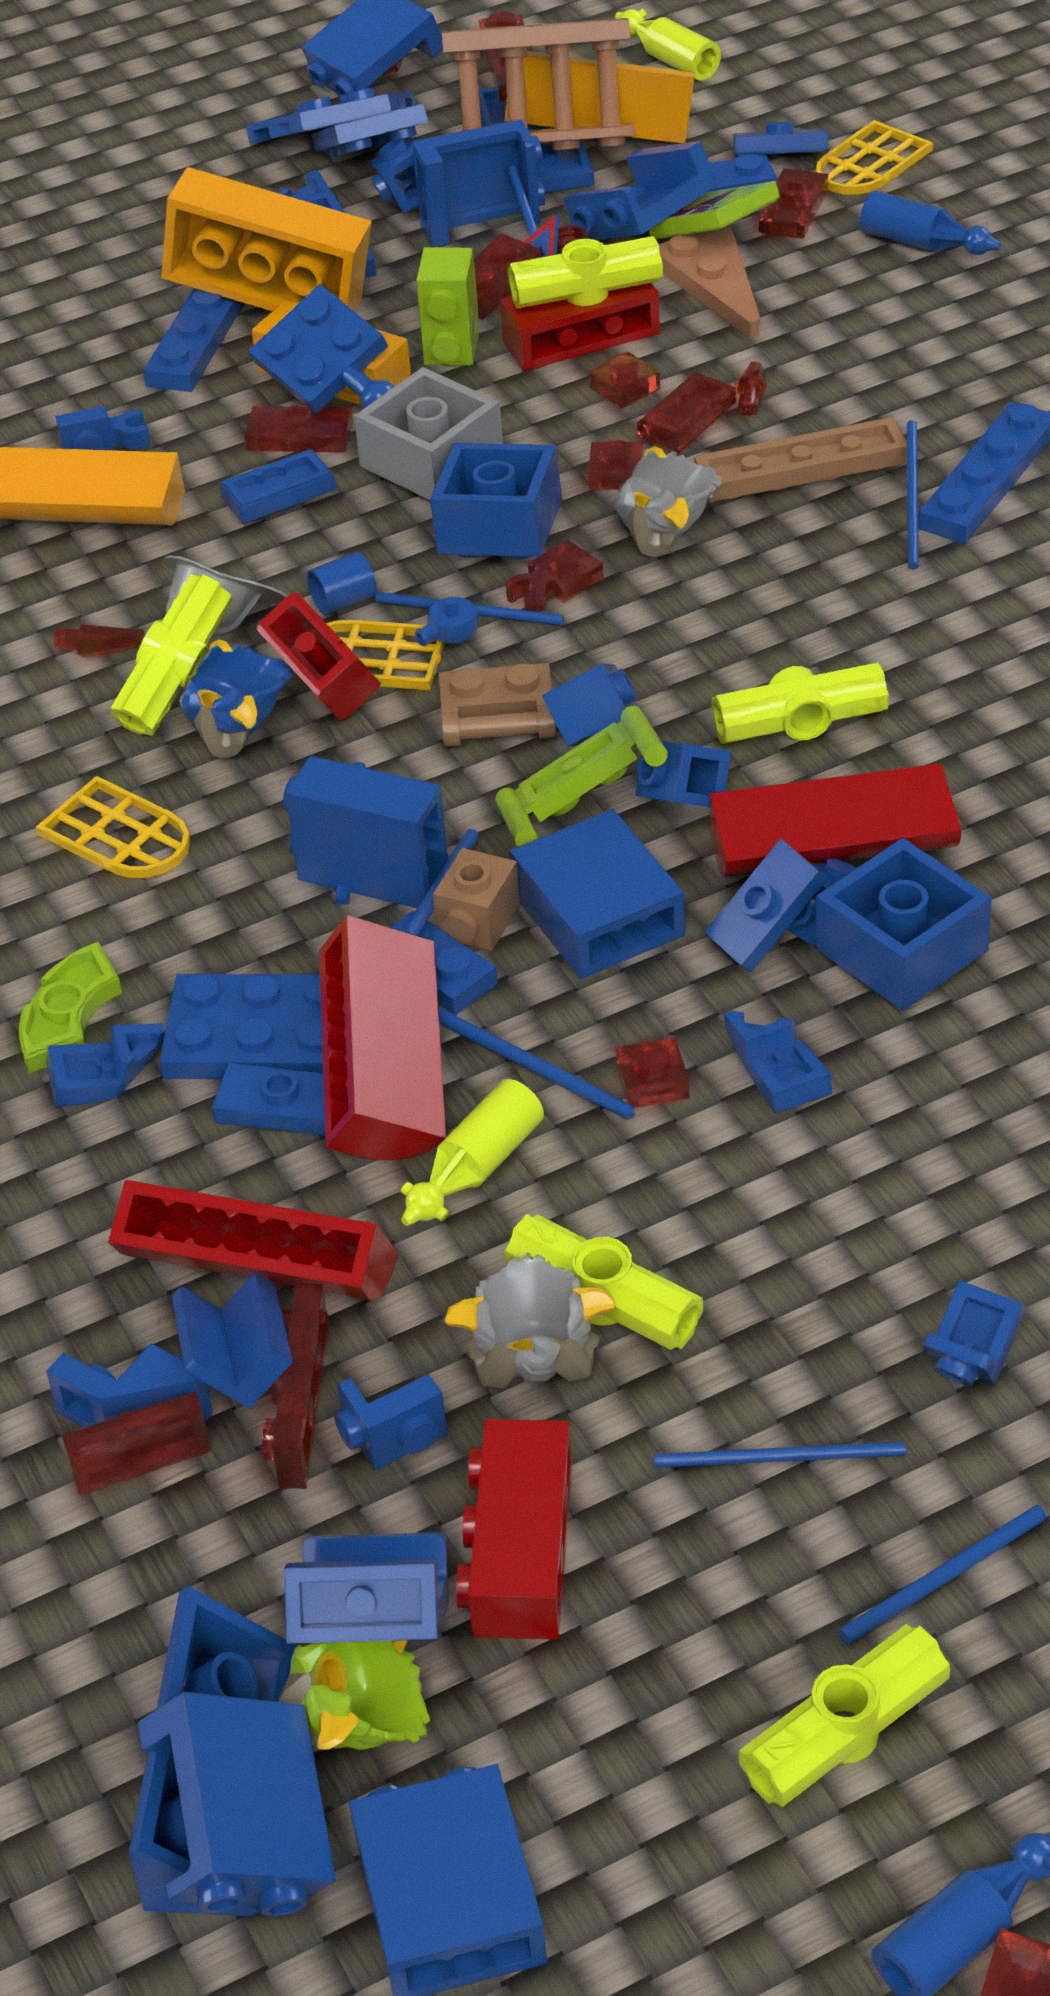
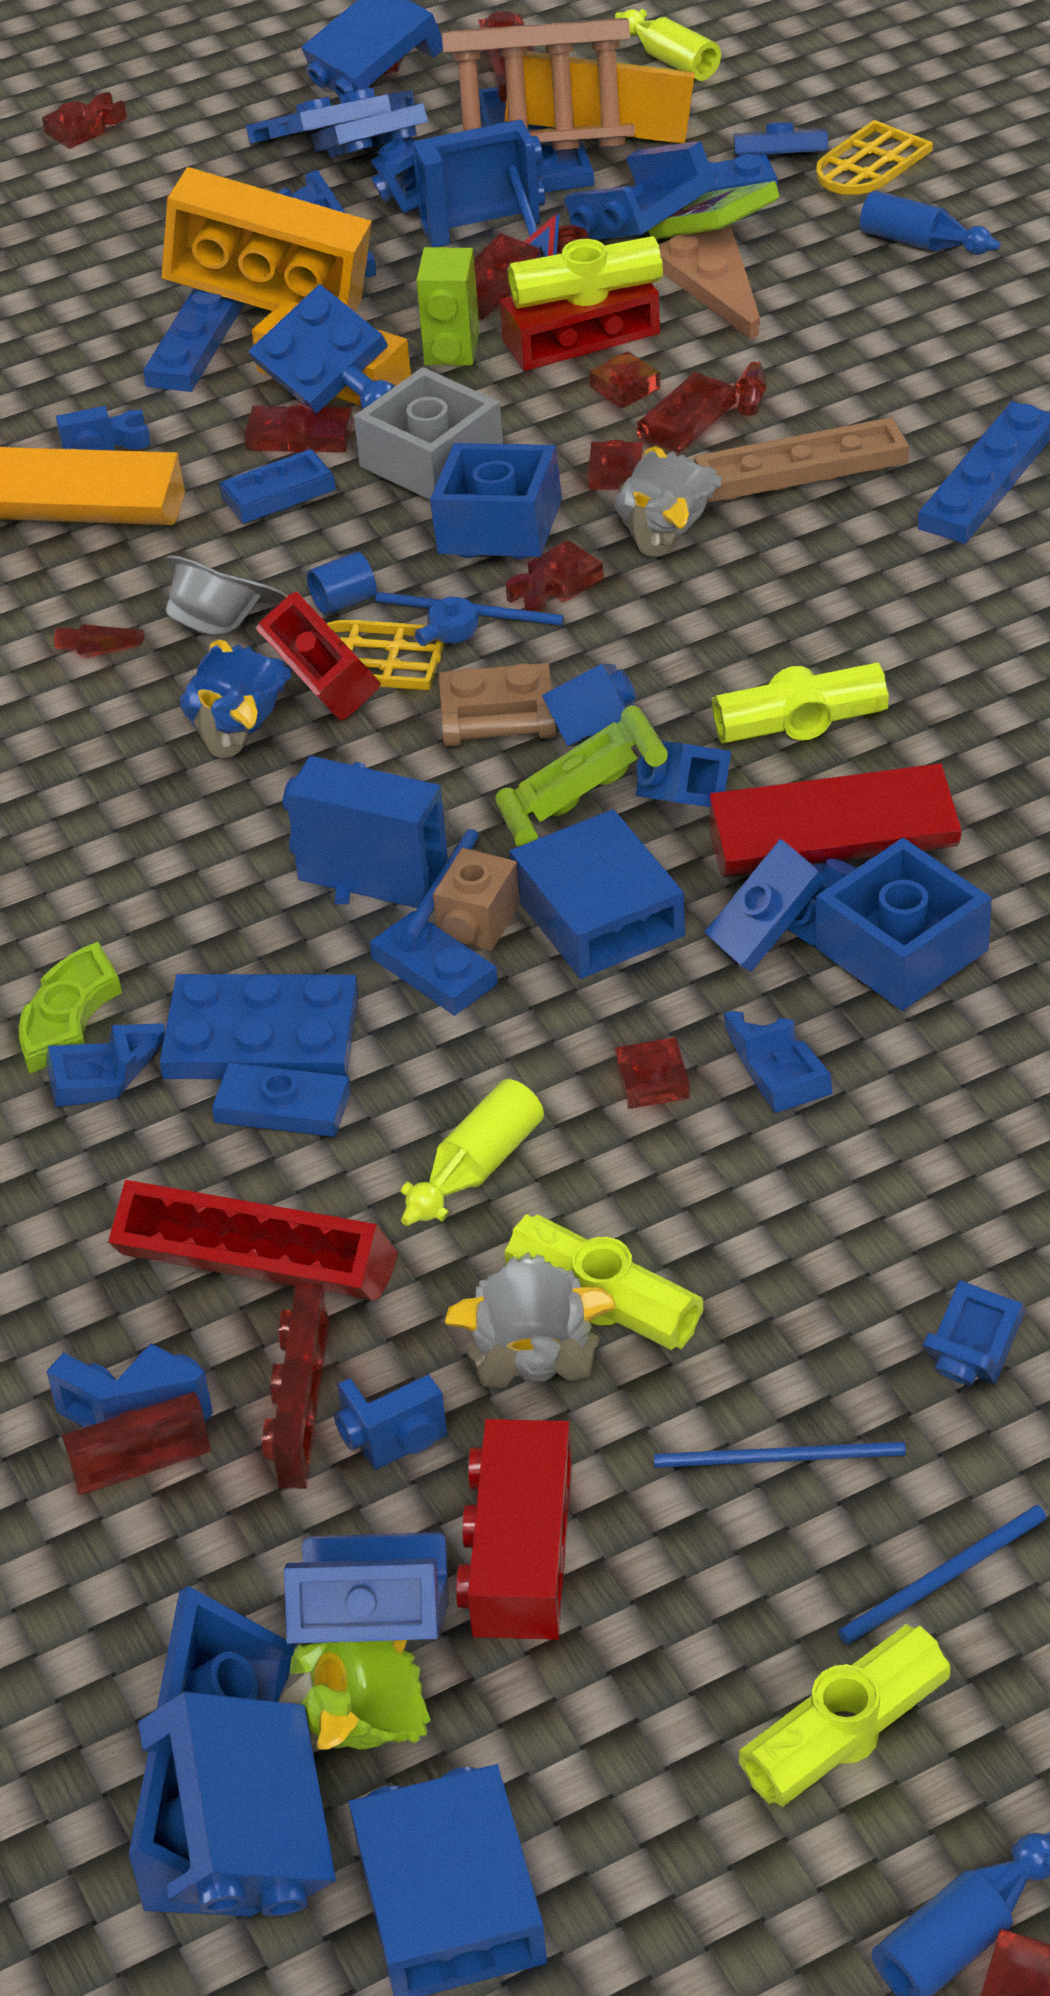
yellow window [36,776,190,878] -> none
neon yellow piece [110,574,232,736] -> none
blue panel [172,1272,293,1409] -> none
brick [319,915,446,1160] -> none
blue axle [438,1007,635,1119] -> none
clear red plate [759,168,829,239] -> none
blue axle [907,420,919,570] -> none
none -> clear red plate [42,92,127,149]

